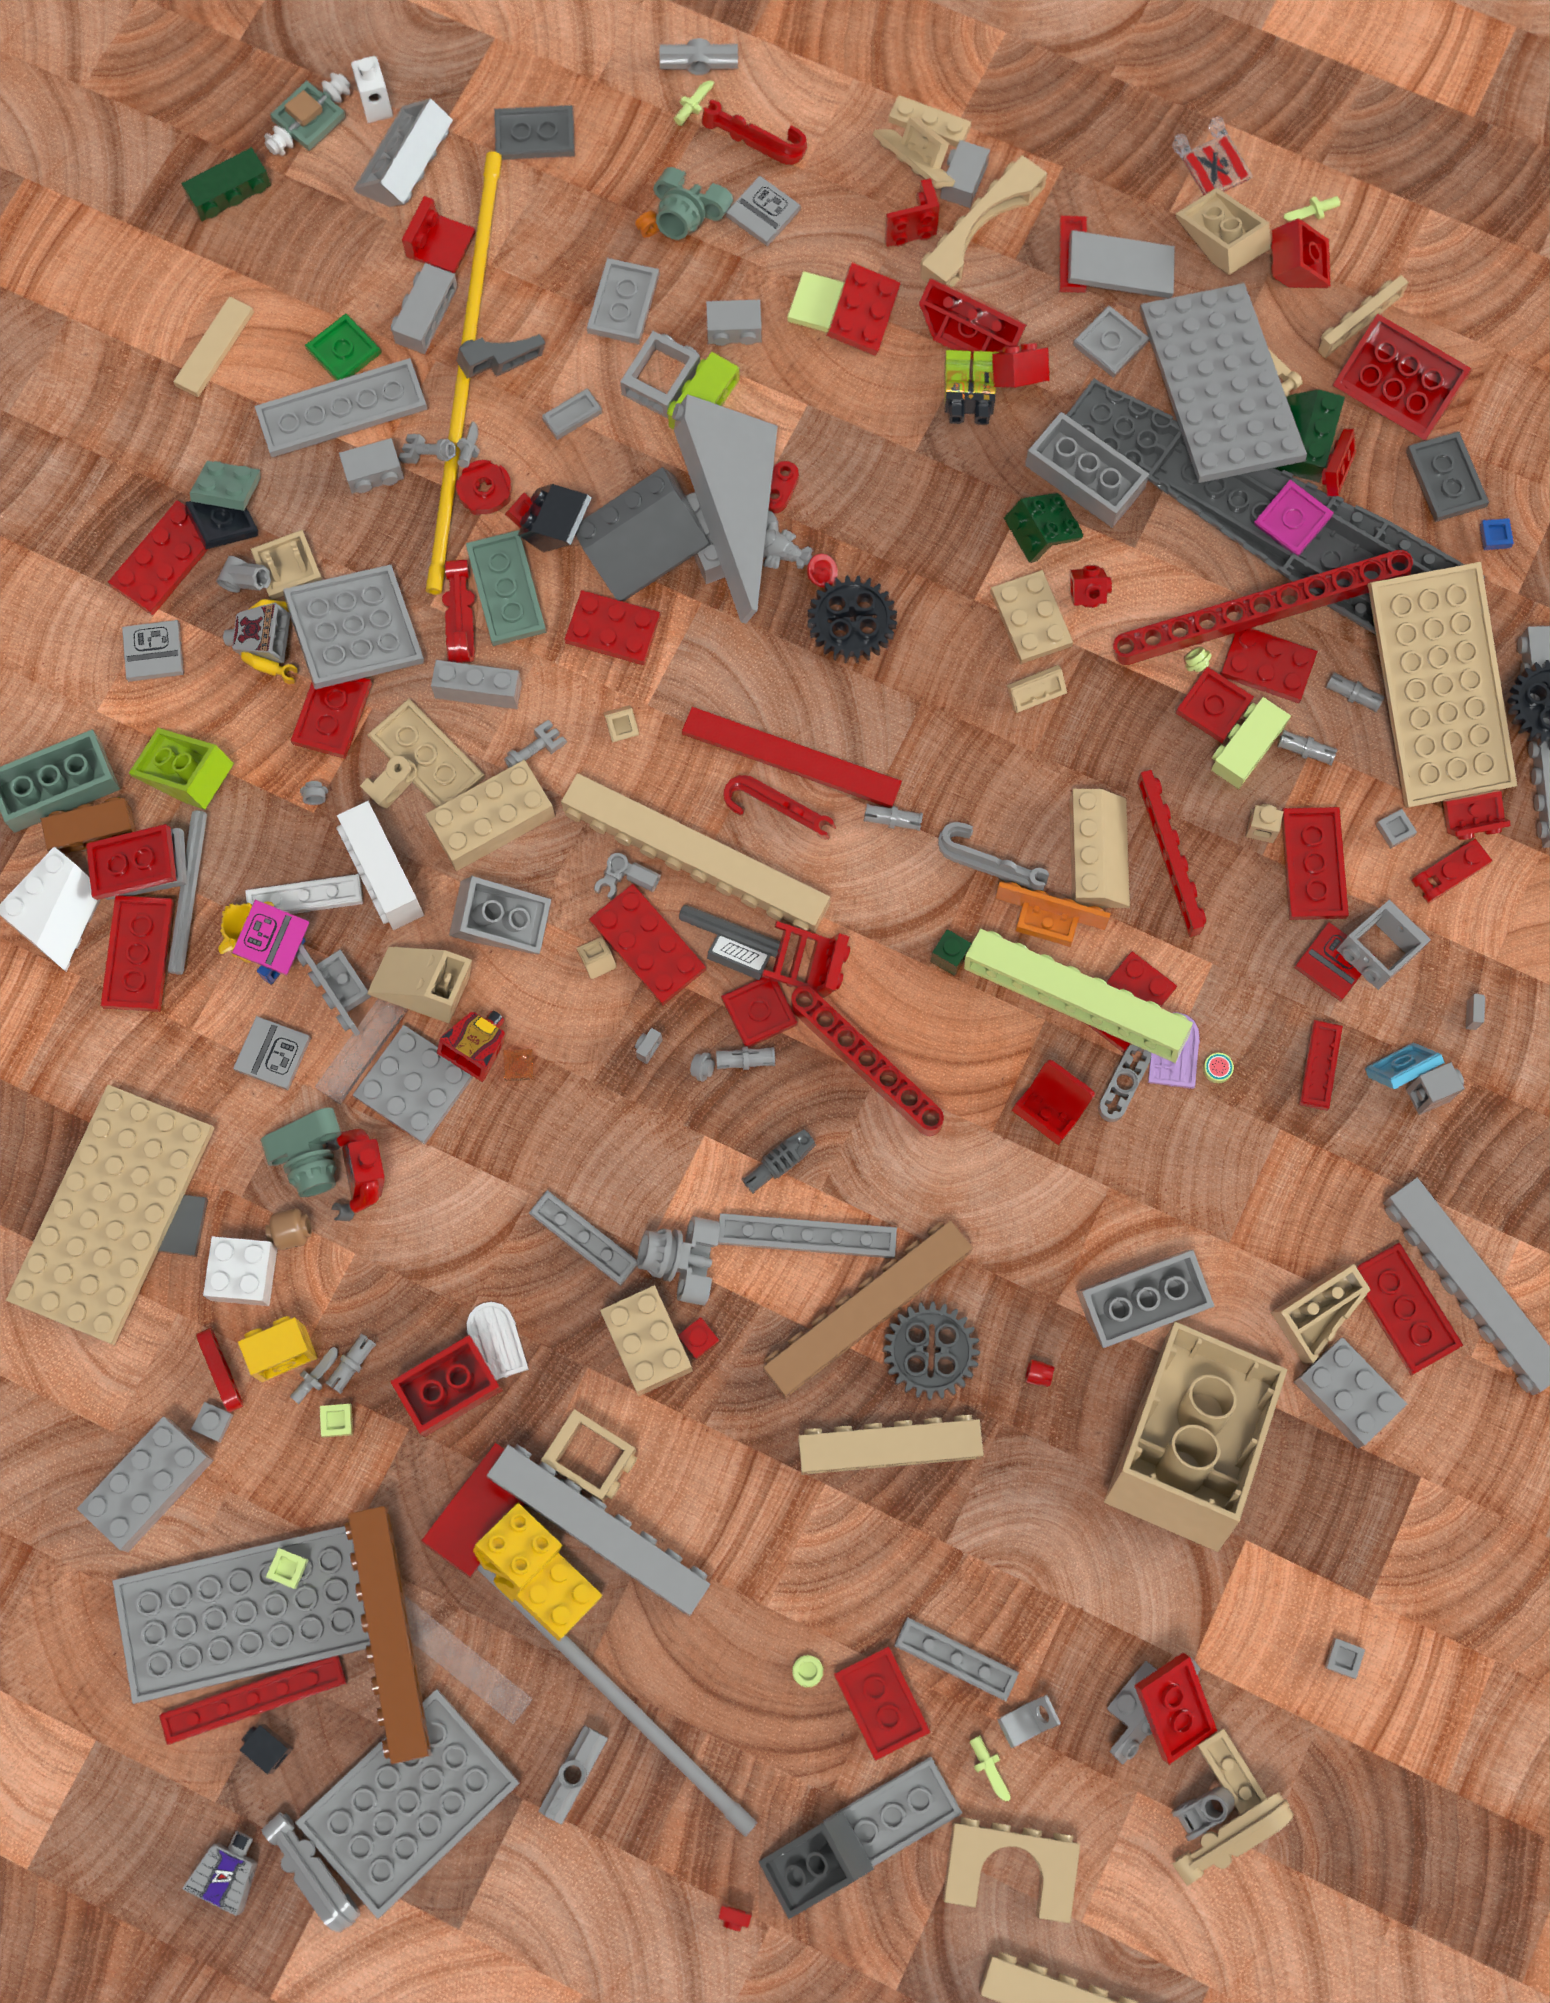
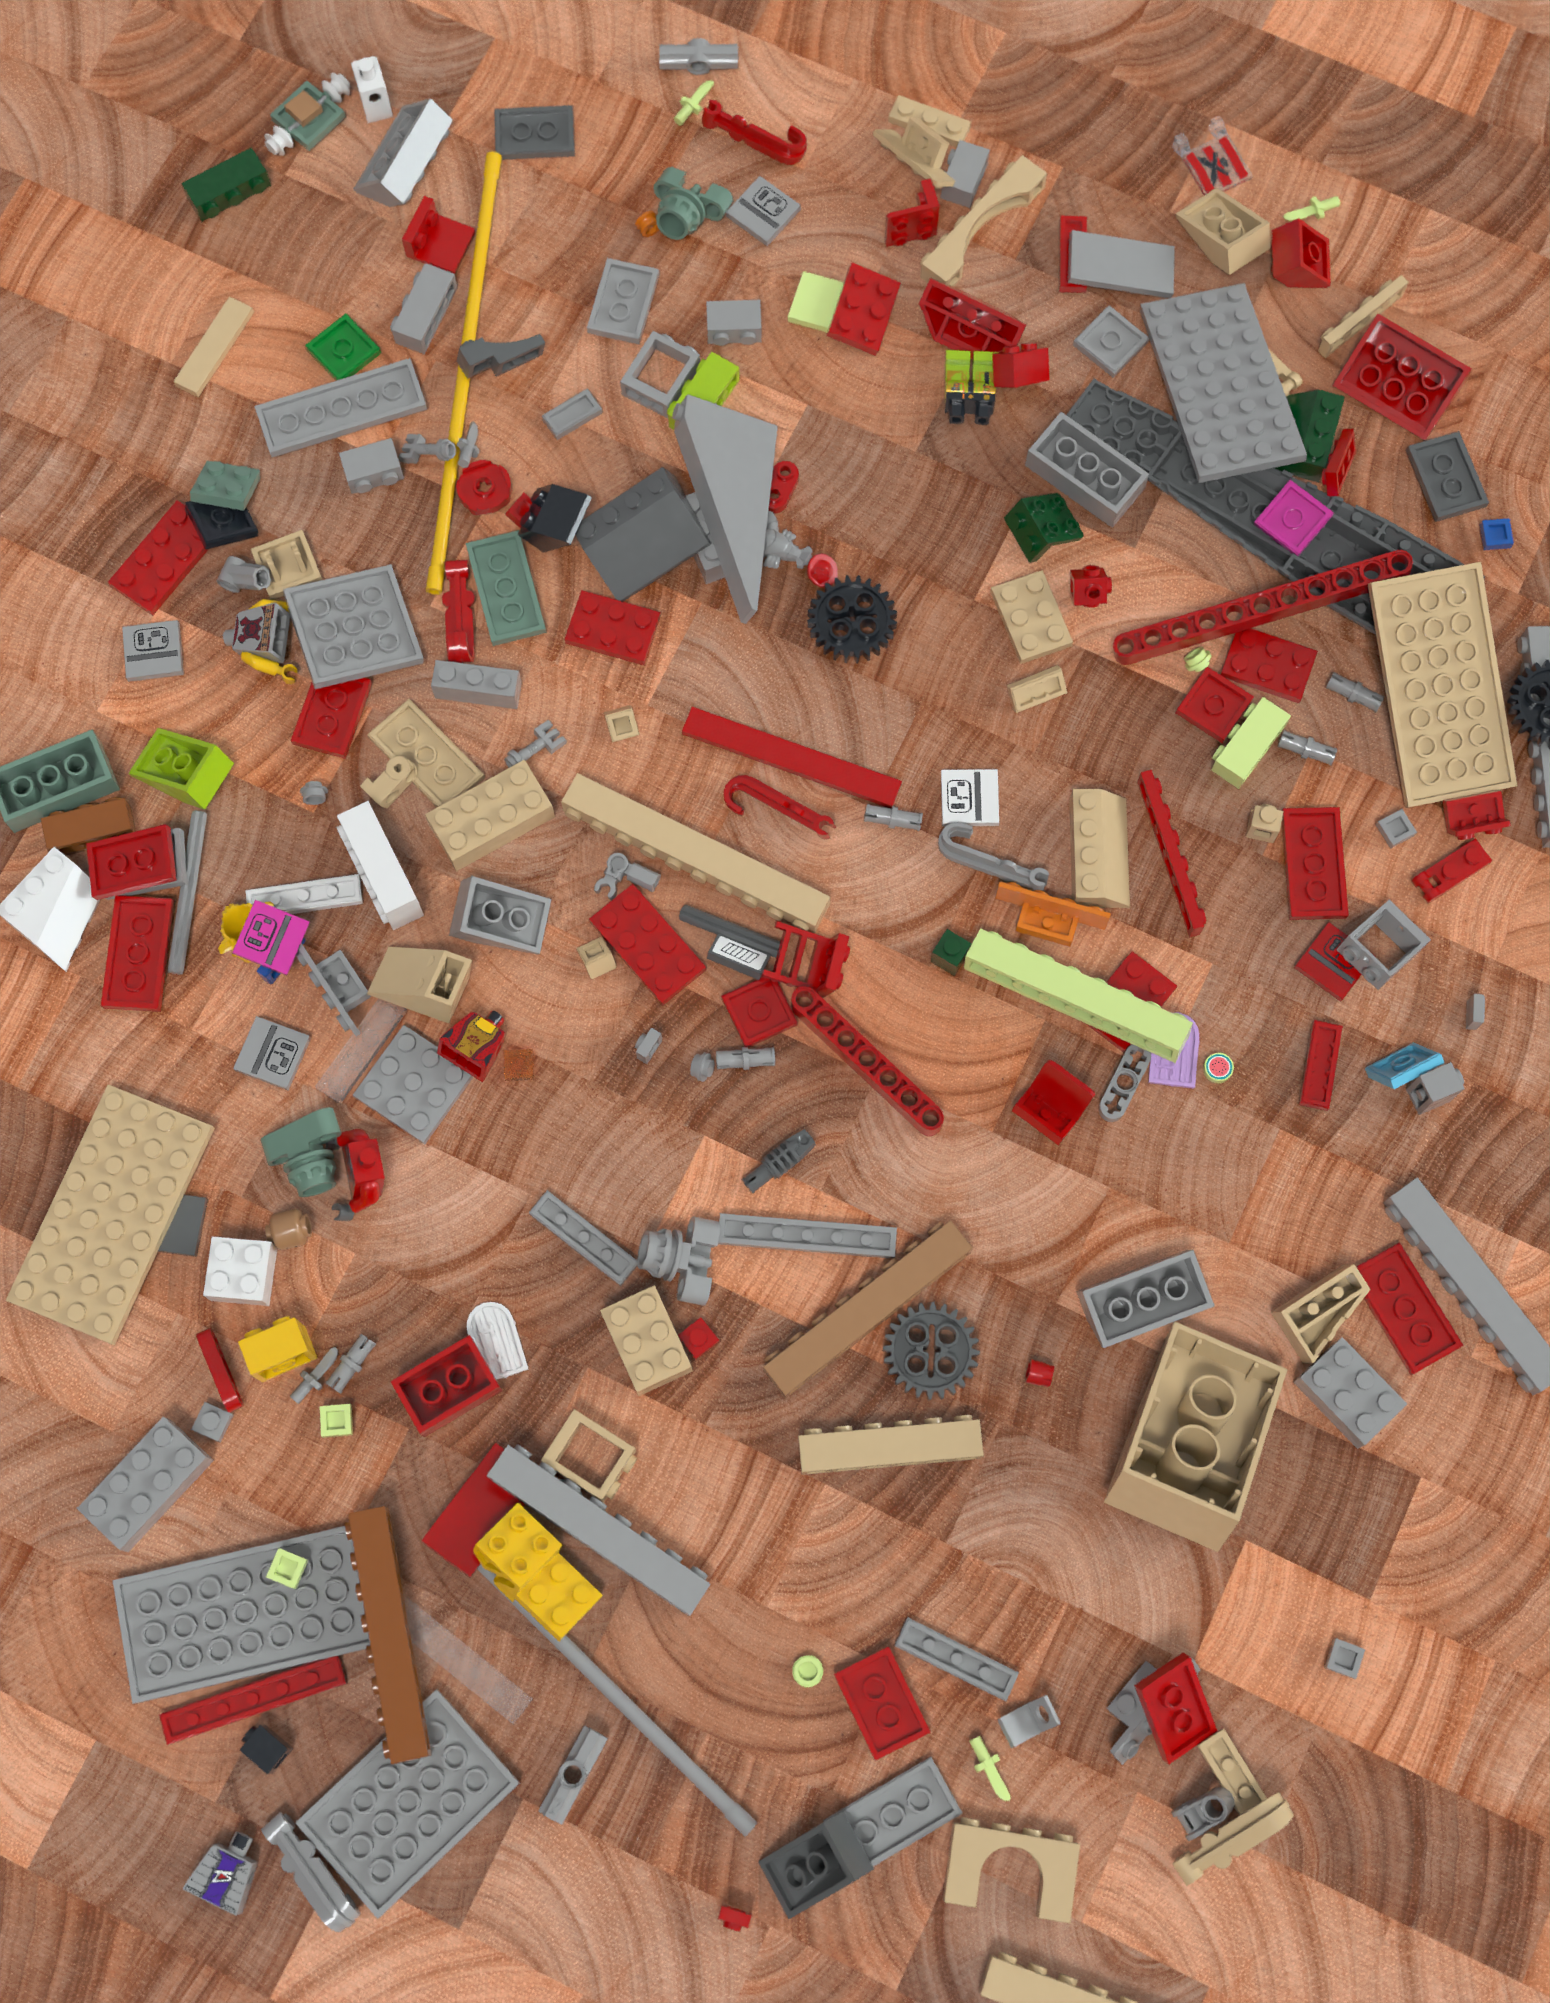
none -> white tile [941,769,999,826]

